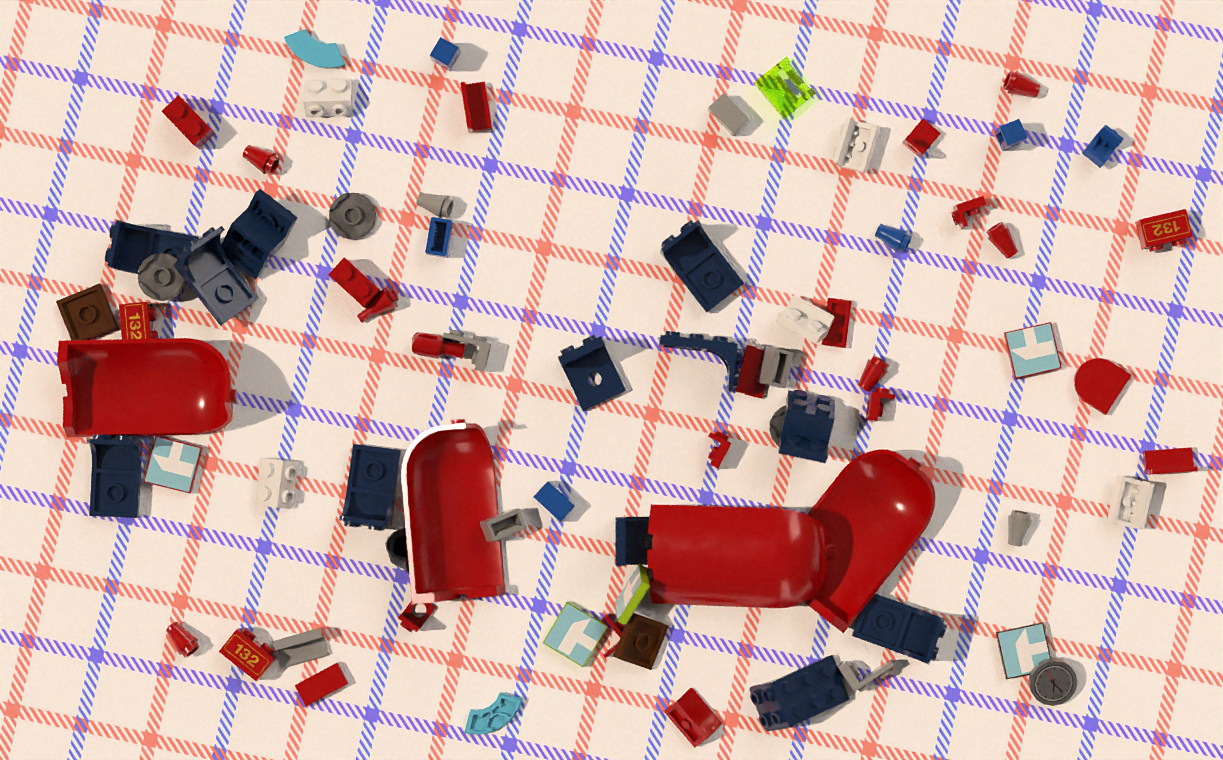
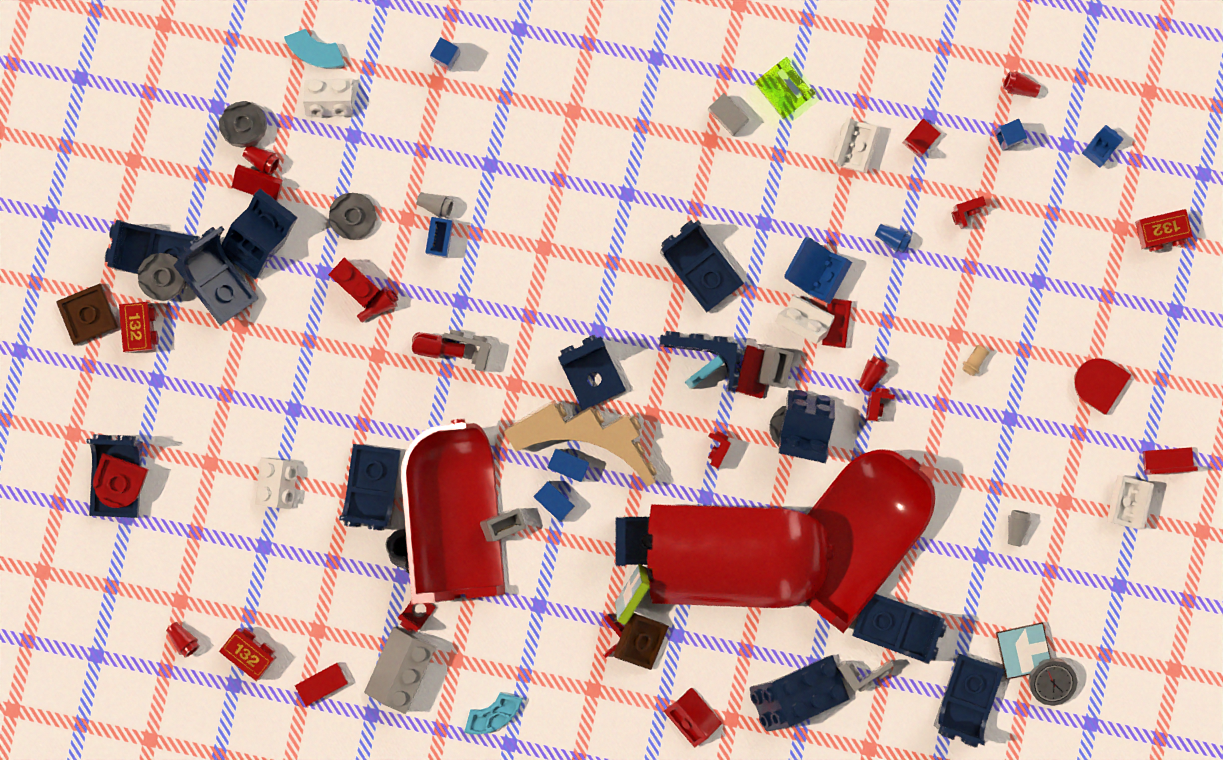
red panel [57,338,237,437] -> none
tile [144,436,203,494] -> none
red brick [161,95,215,149] -> none
light grey panel [273,627,329,667] -> none
red panel [460,81,492,133] -> none
medium azure tile [542,602,608,667] -> none
red cone [986,222,1018,259] -> none
tile [1003,322,1062,379] -> none
none -> red tile [93,453,149,508]
none -> flat silver tile [219,101,267,148]
none -> red tile [231,164,283,201]
none -> light grey slope [364,627,437,714]
none -> tan arch [503,400,658,487]
none -> blue piece [548,449,589,482]
none -> medium azure tile [685,355,725,389]
none -> blue bracket [784,237,853,304]
none -> dark blue bracket [933,653,1005,748]
none -> tan pin [962,345,990,376]

